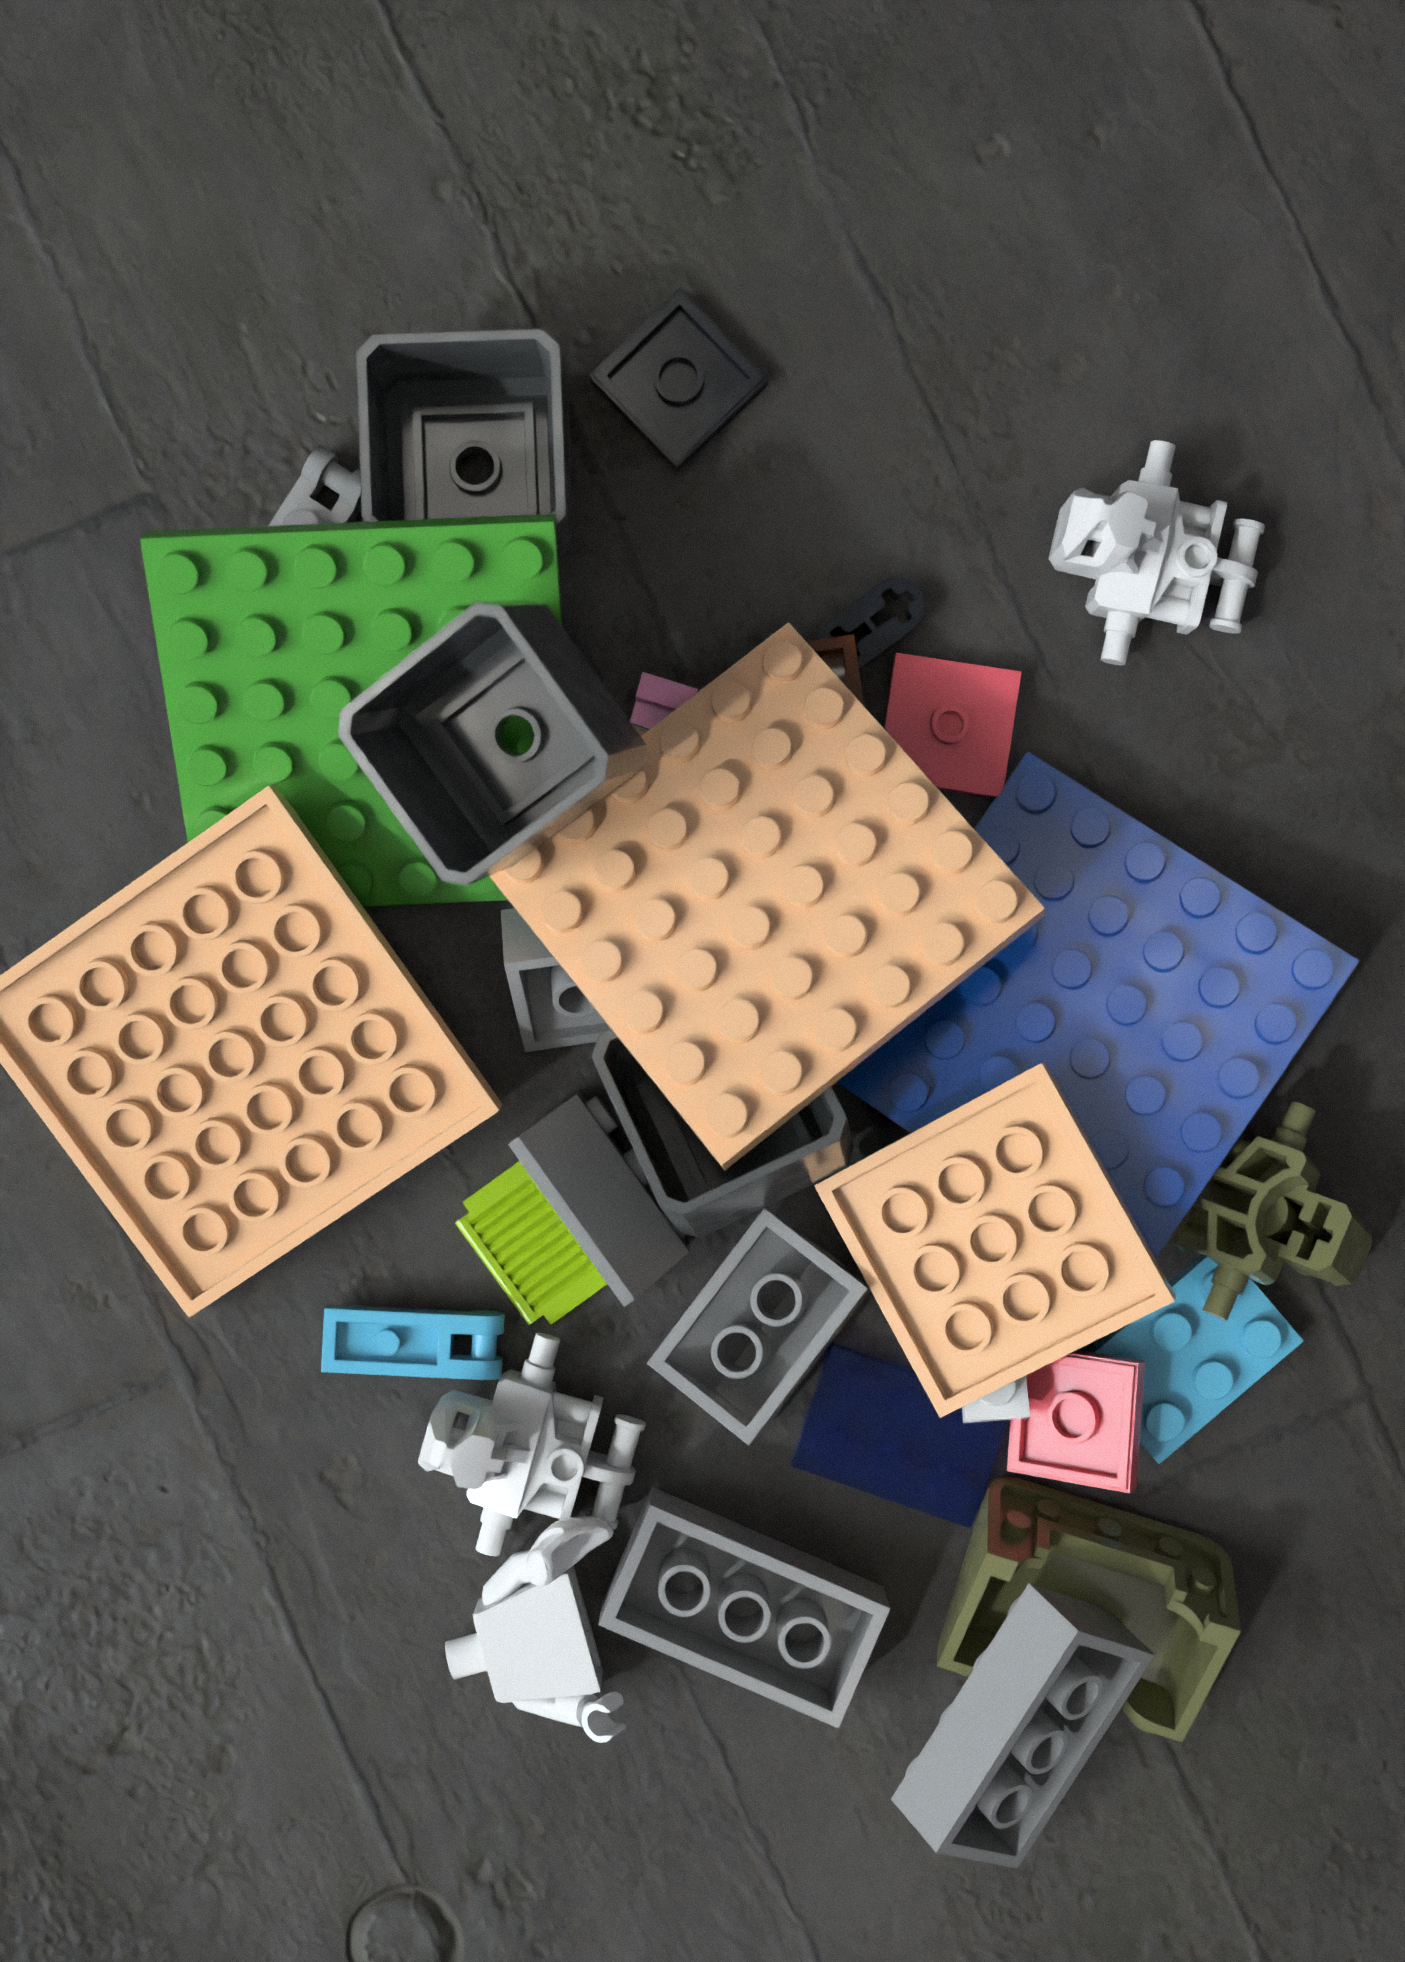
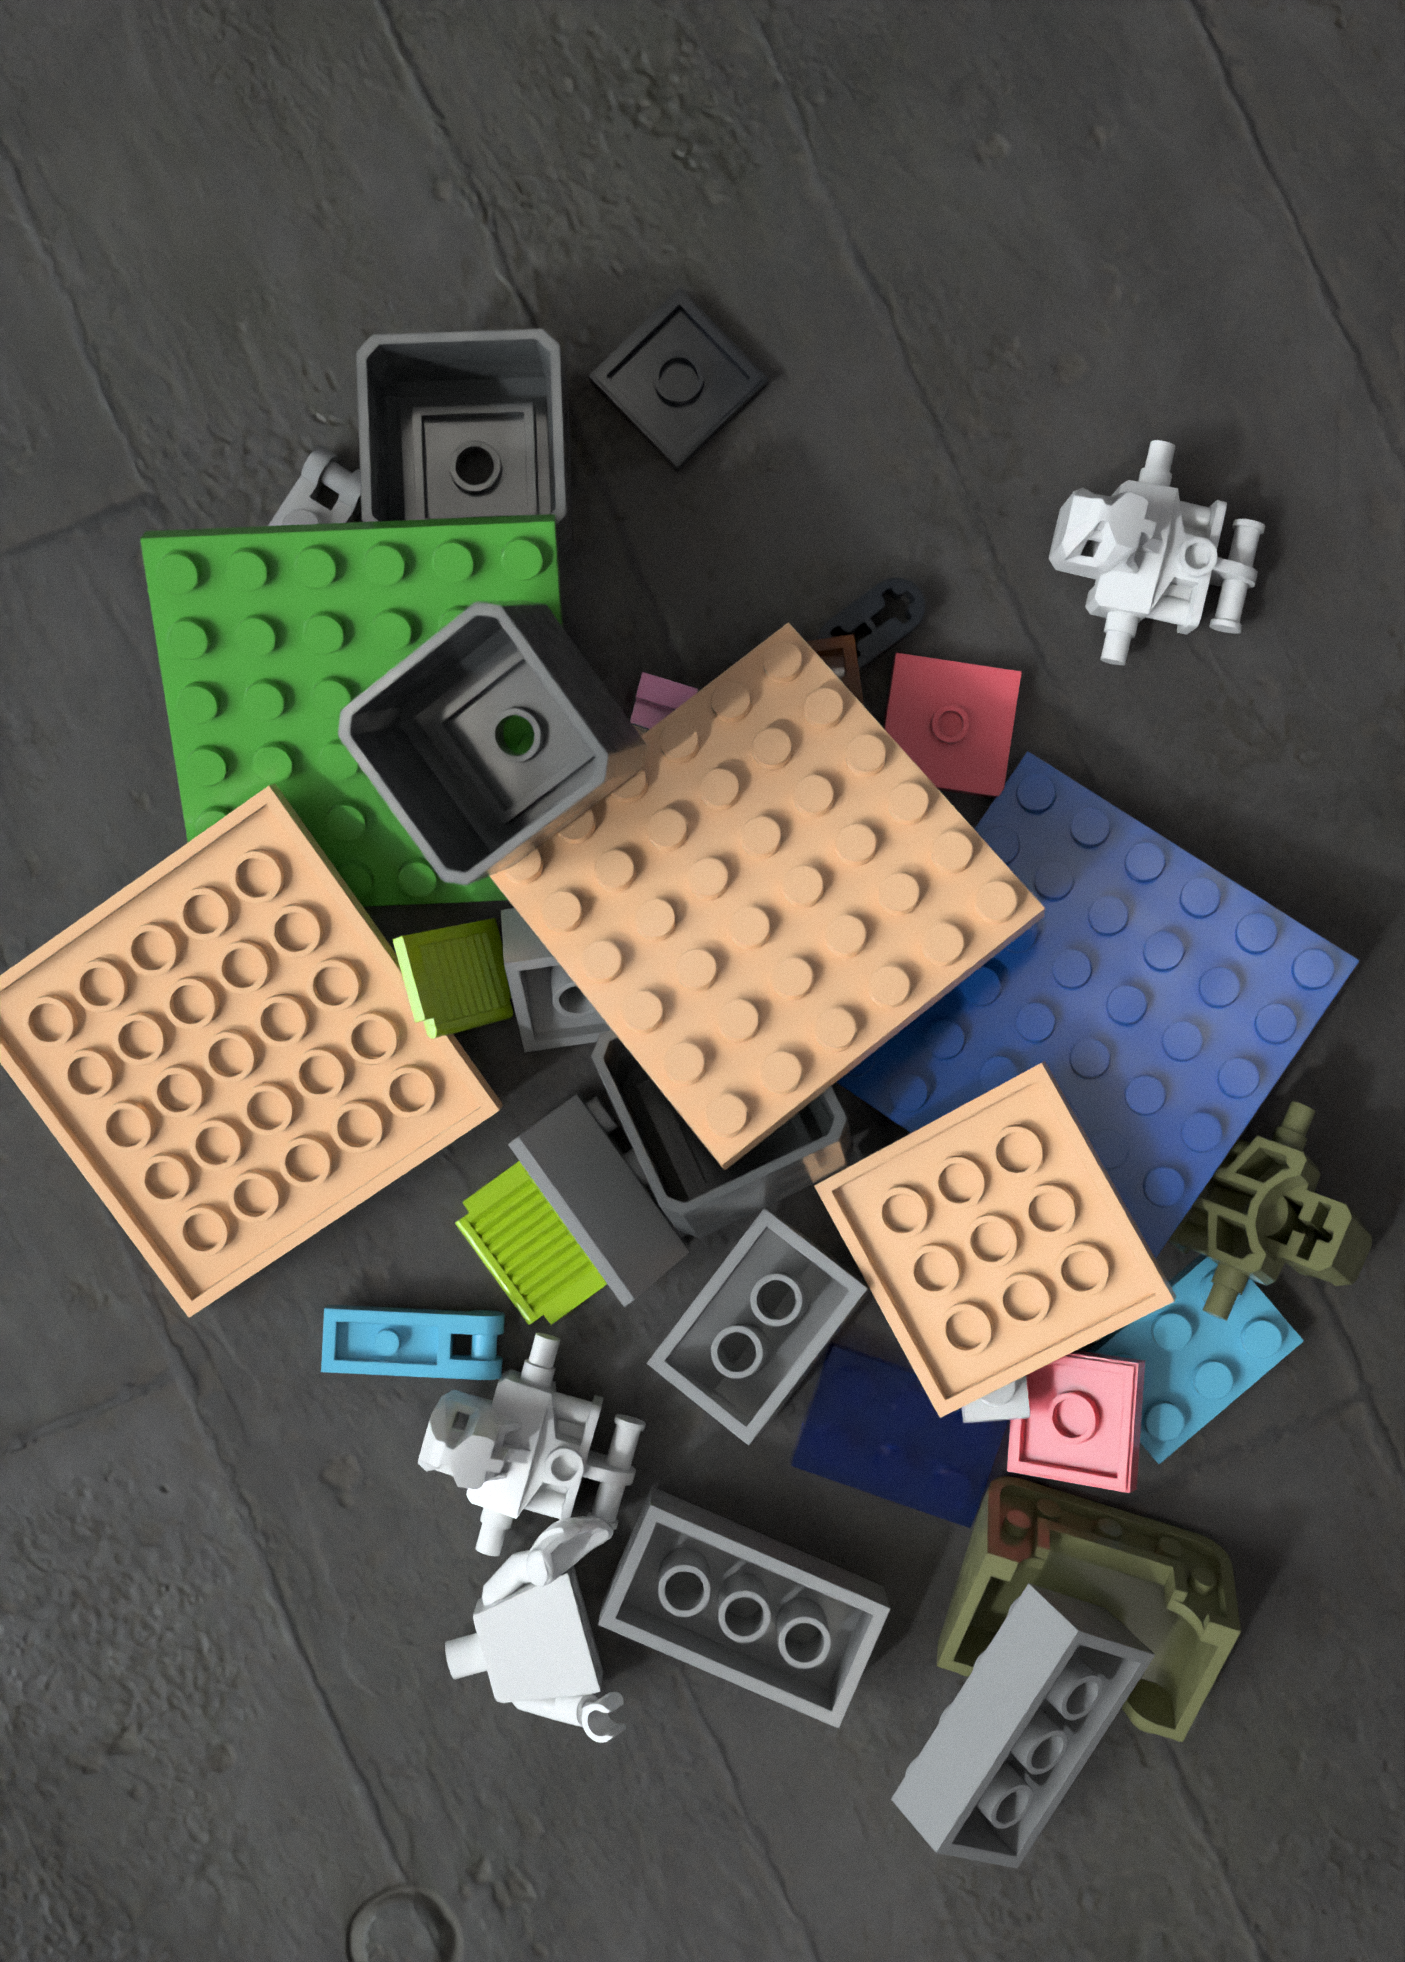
none -> lime window [392,918,513,1039]

